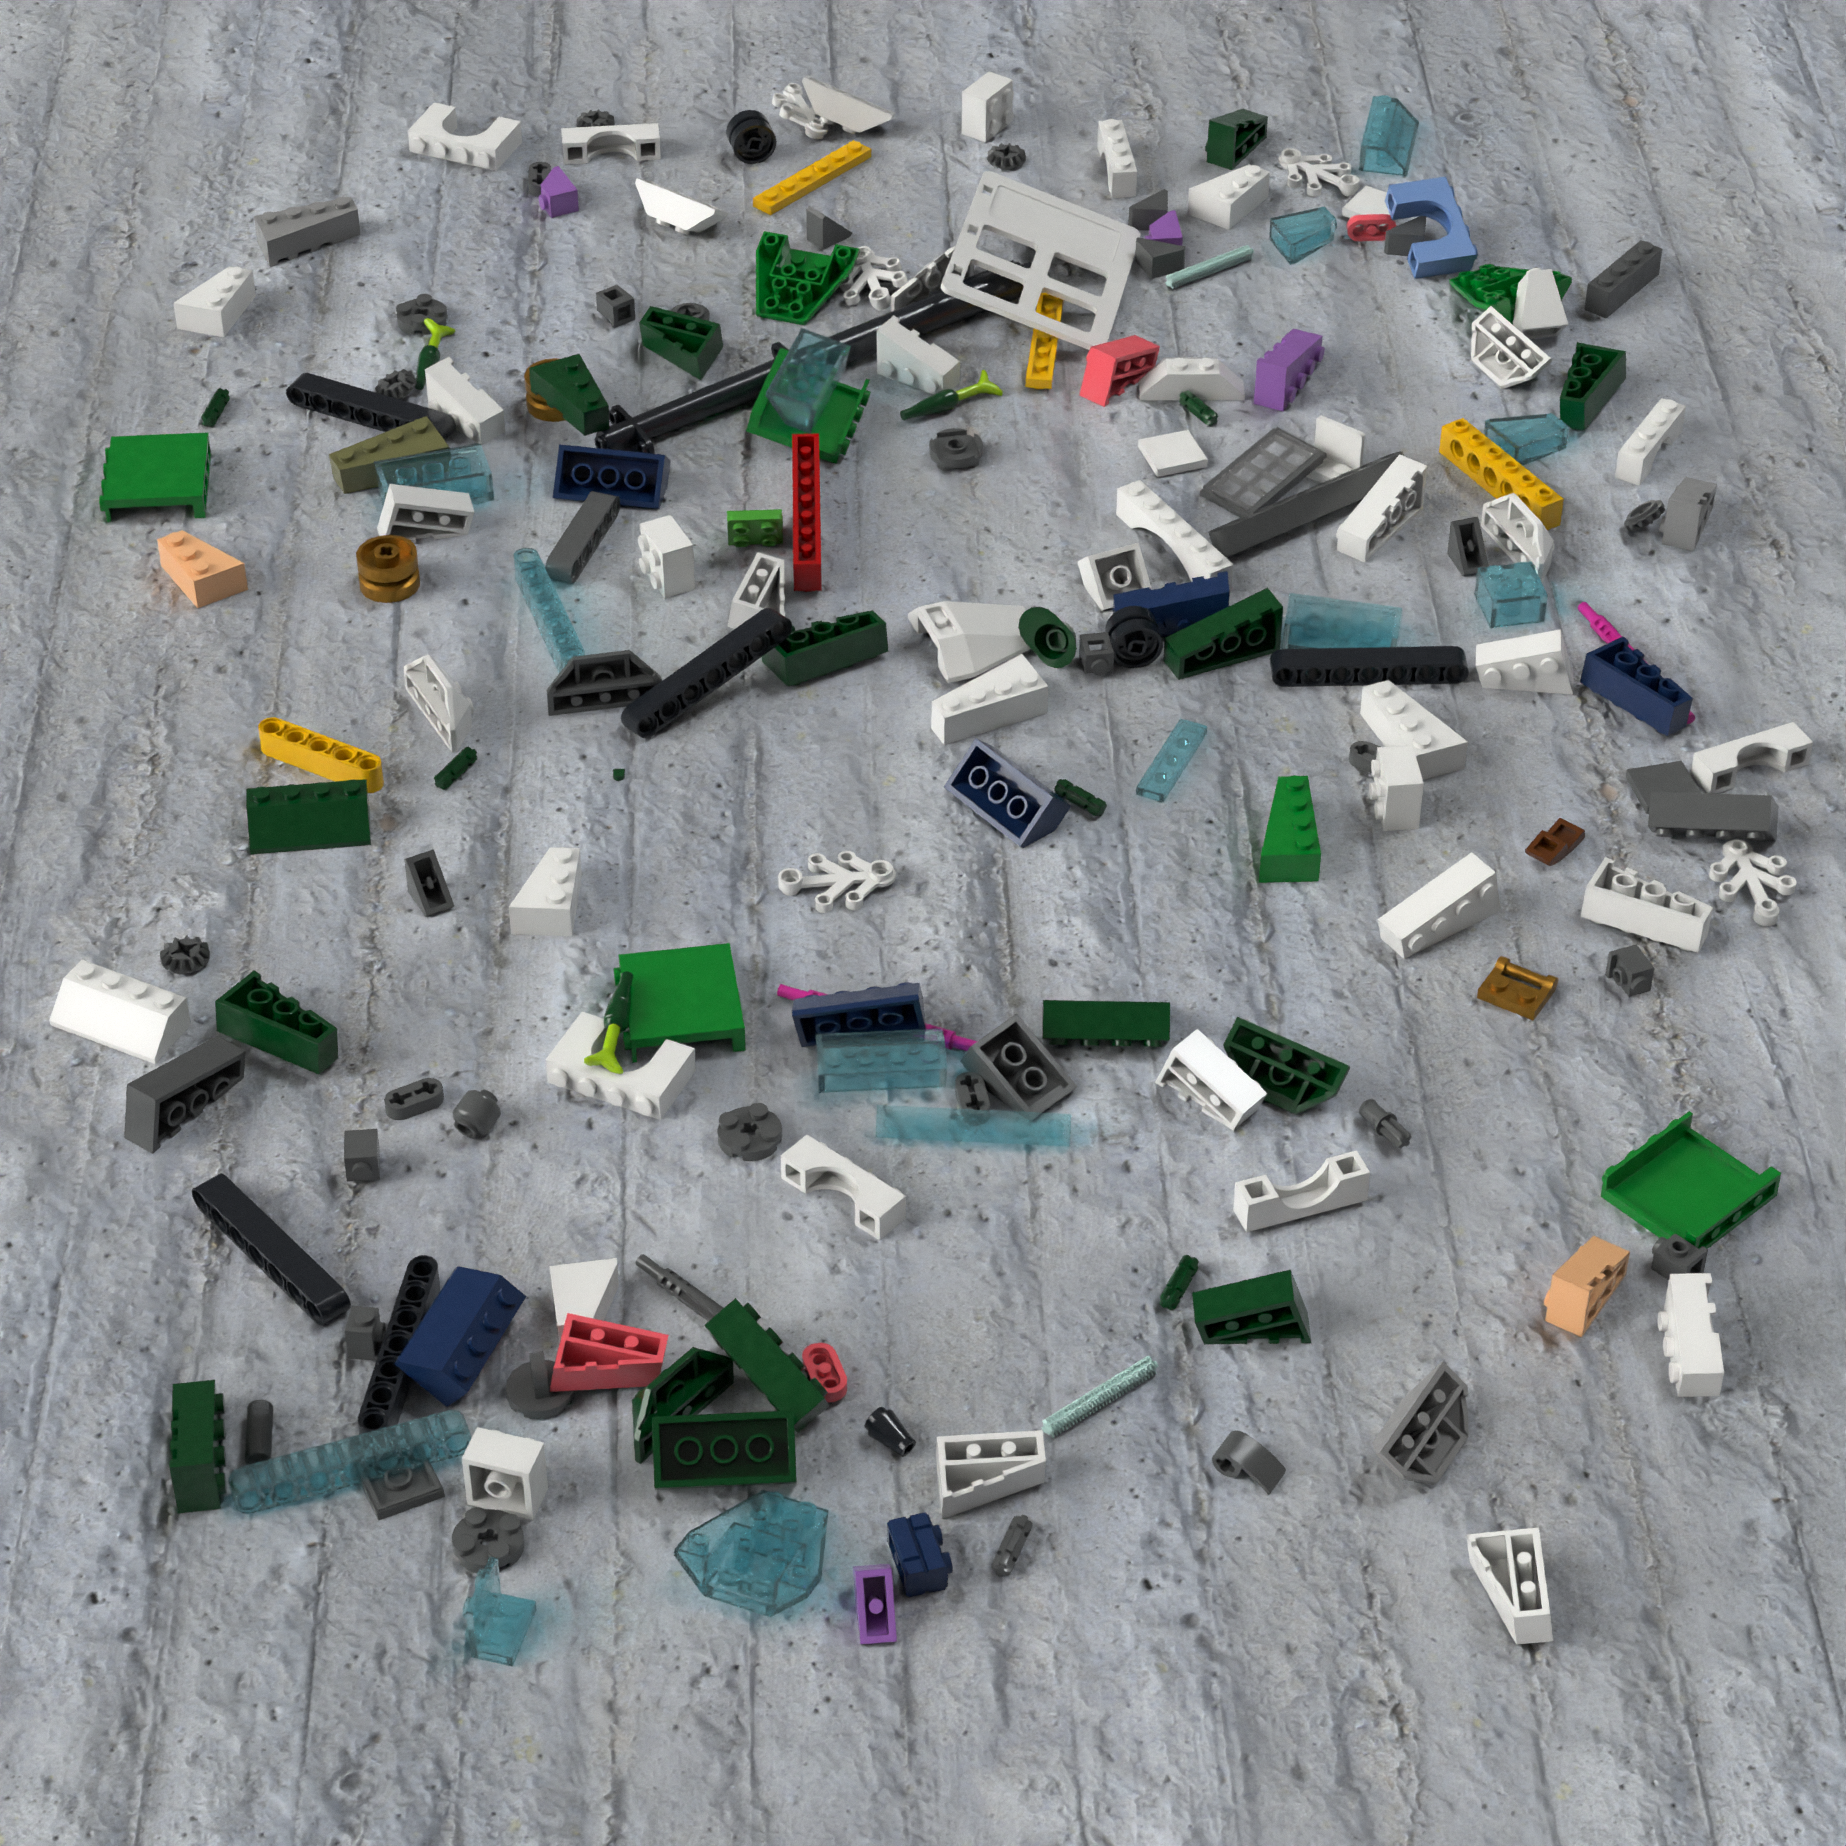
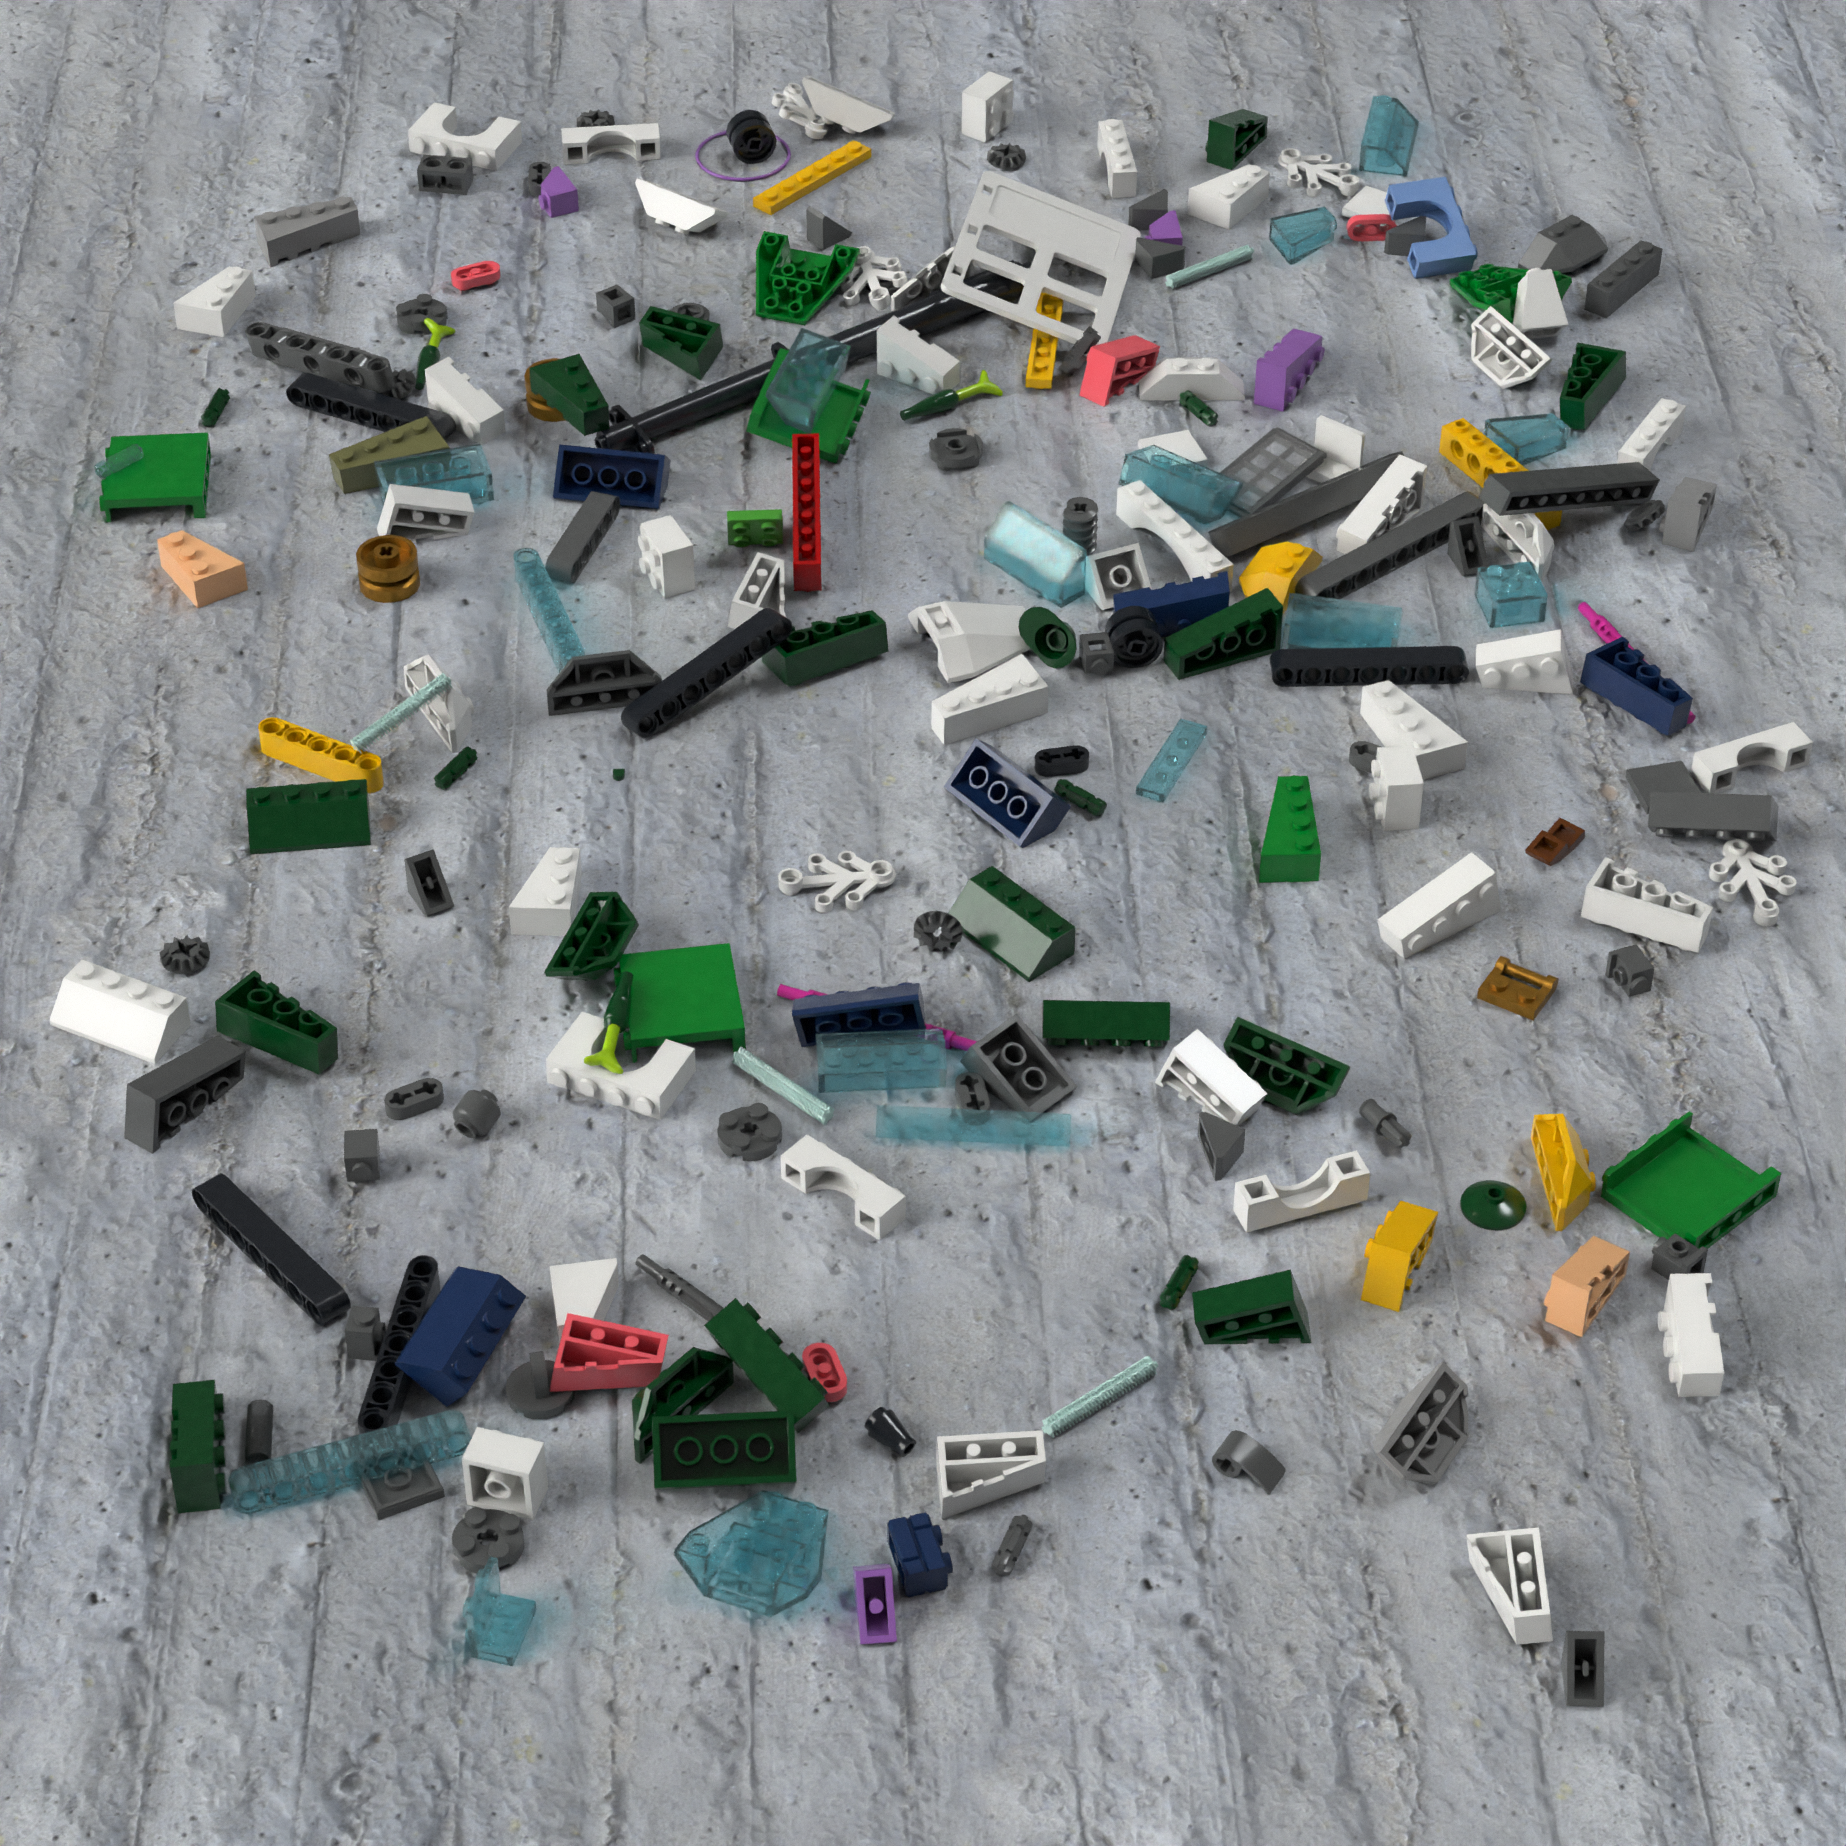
none -> clear light blue axle [94,444,144,478]
none -> dark grey beam [245,322,395,393]
none -> light aqua axle [350,673,452,754]
none -> dark grey brick [417,154,473,195]
none -> coral plate [451,261,501,291]
none -> dark green wedge [544,892,639,981]
none -> medium lavender piece [695,131,791,181]
none -> light aqua axle [732,1047,835,1125]
none -> dark grey gear [913,911,963,953]
none -> slope [948,866,1075,982]
none -> clear light blue slope [984,501,1087,608]
none -> black beam [1034,746,1089,777]
none -> dark grey plate [1058,326,1101,376]
none -> dark grey piece [1062,497,1098,559]
none -> clear light blue slope [1118,445,1243,524]
none -> dark grey slope [1198,1112,1245,1181]
none -> yellow wedge [1239,542,1323,614]
none -> dark grey beam [1295,491,1485,610]
none -> yellow wedge [1361,1200,1438,1312]
none -> dark green dish [1460,1180,1527,1231]
none -> dark grey brick [1479,462,1660,516]
none -> dark grey wedge [1518,215,1608,273]
none -> yellow wedge [1531,1113,1596,1231]
none -> dark grey slope [1561,1630,1605,1707]

